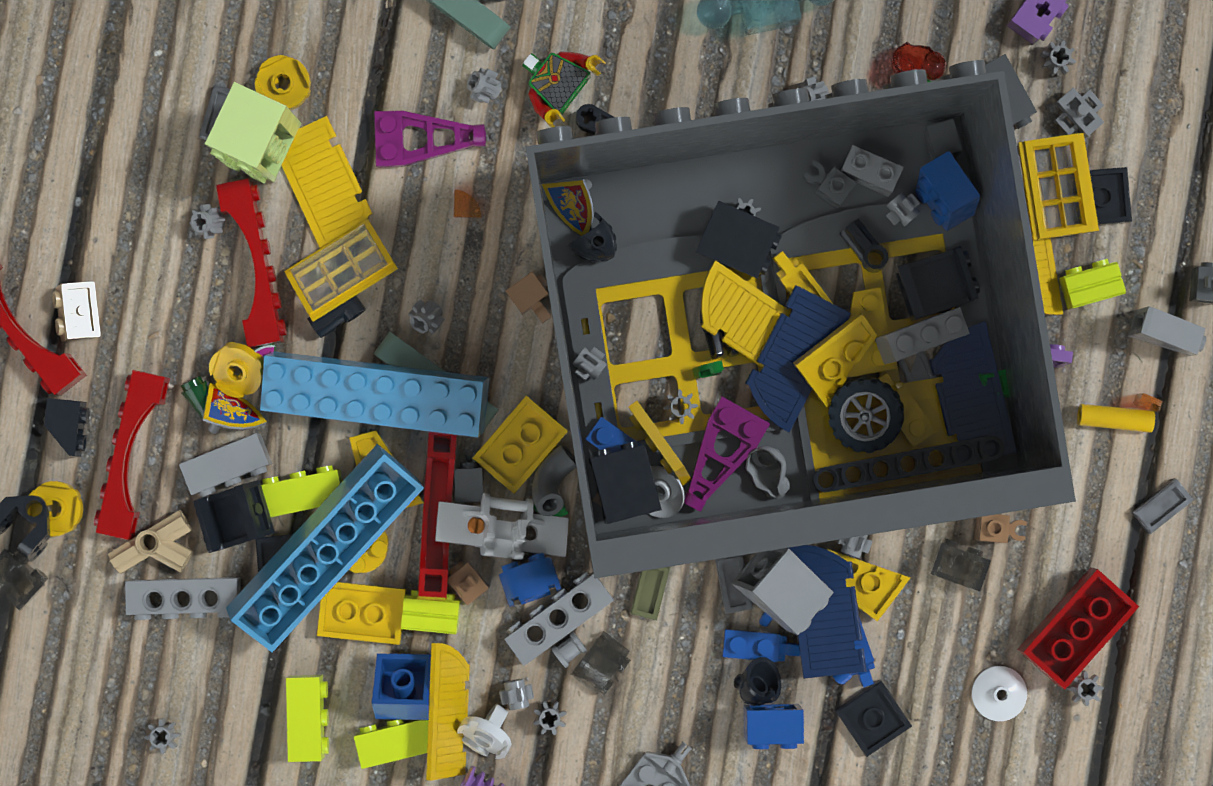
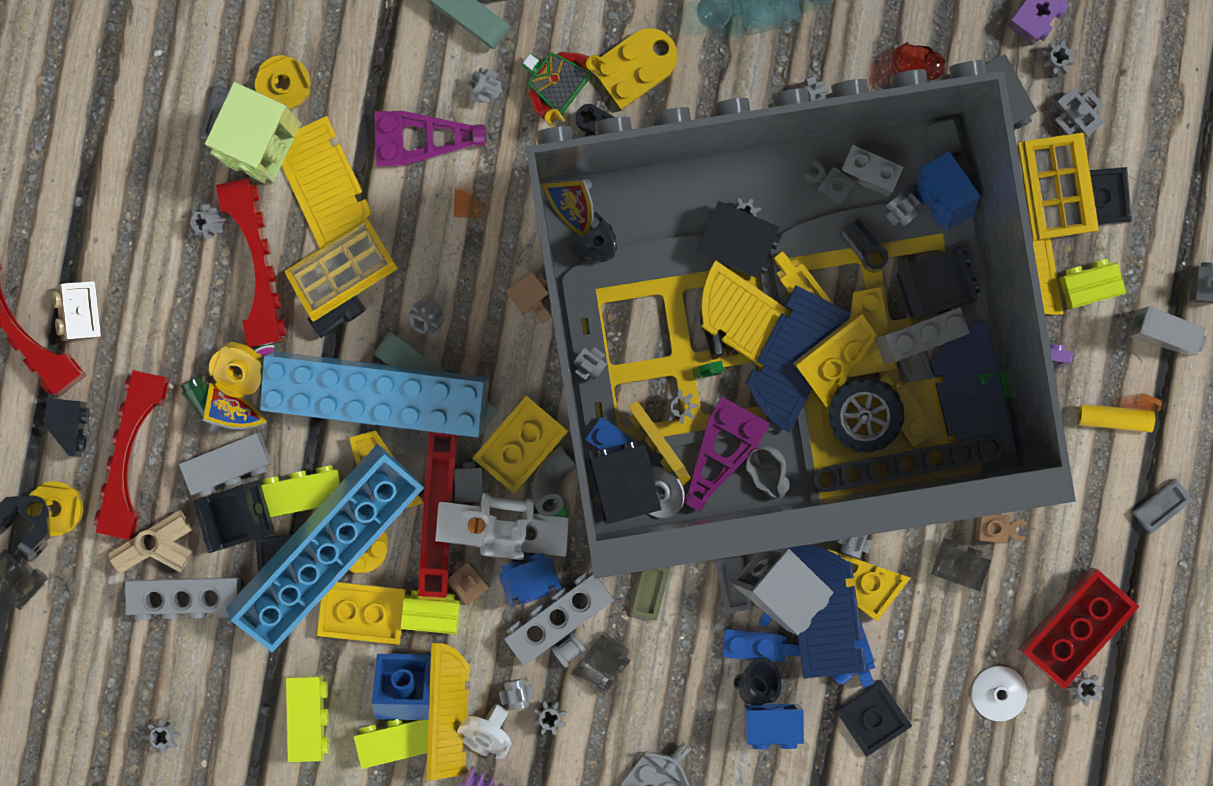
none -> yellow plate [595,28,677,111]

